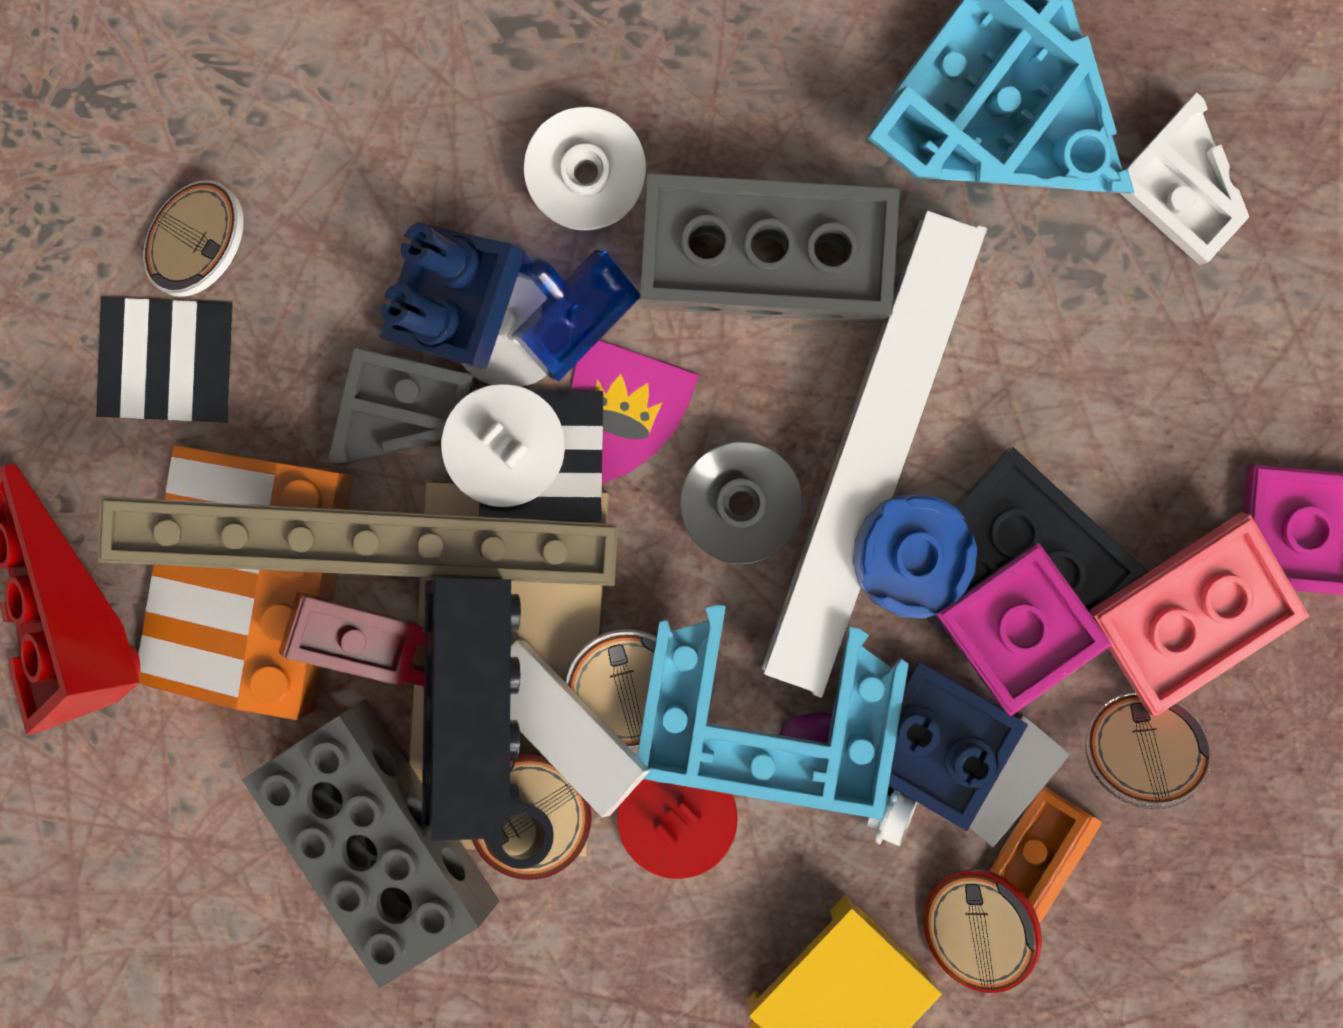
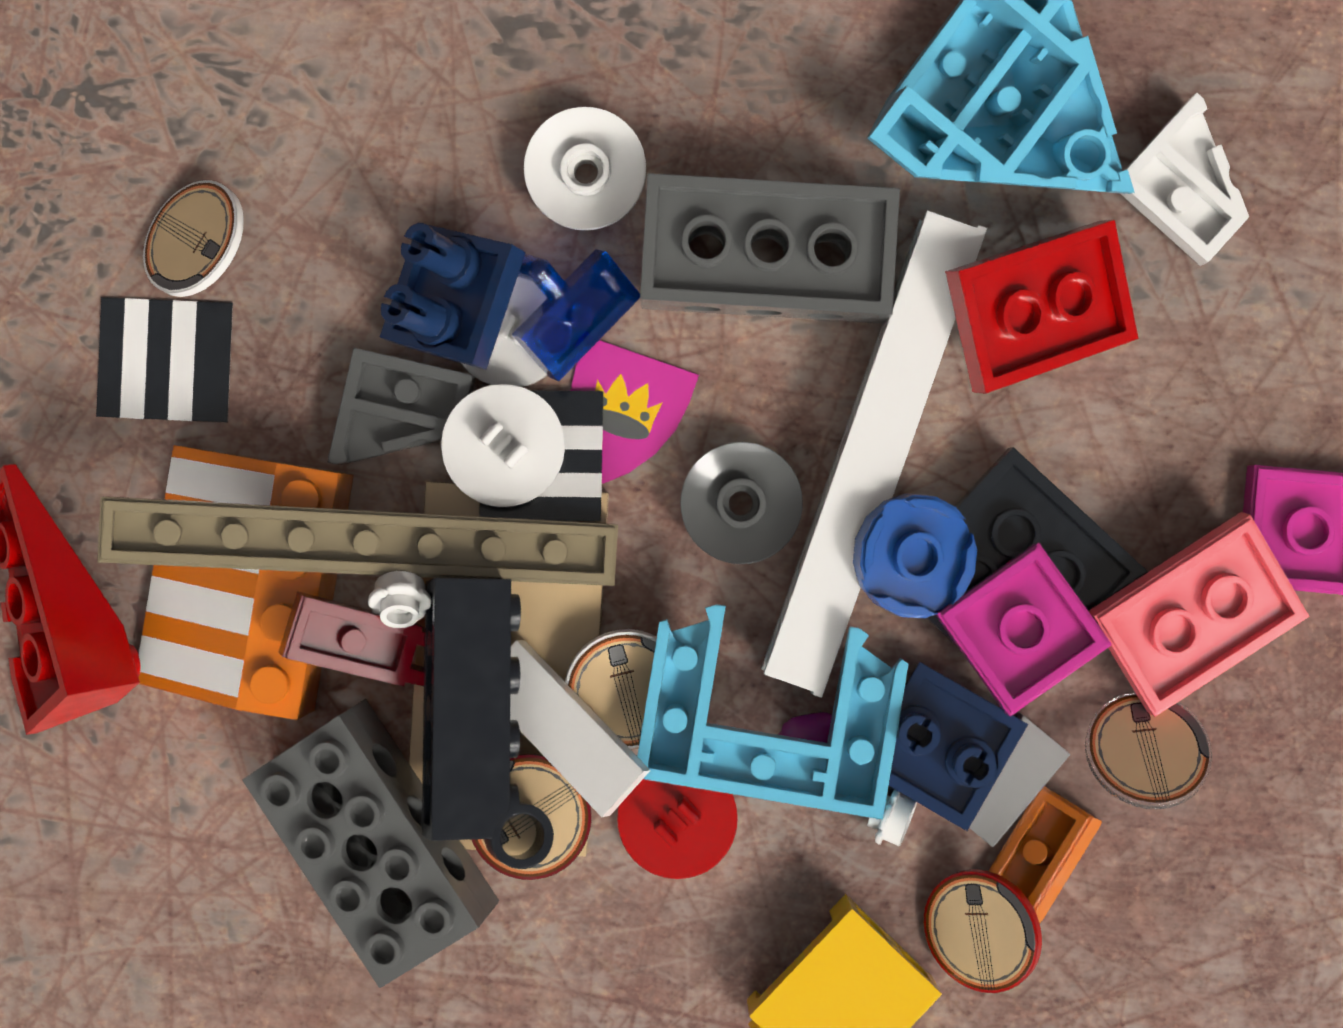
none -> white plate [368,571,431,628]
none -> red plate [945,220,1139,394]

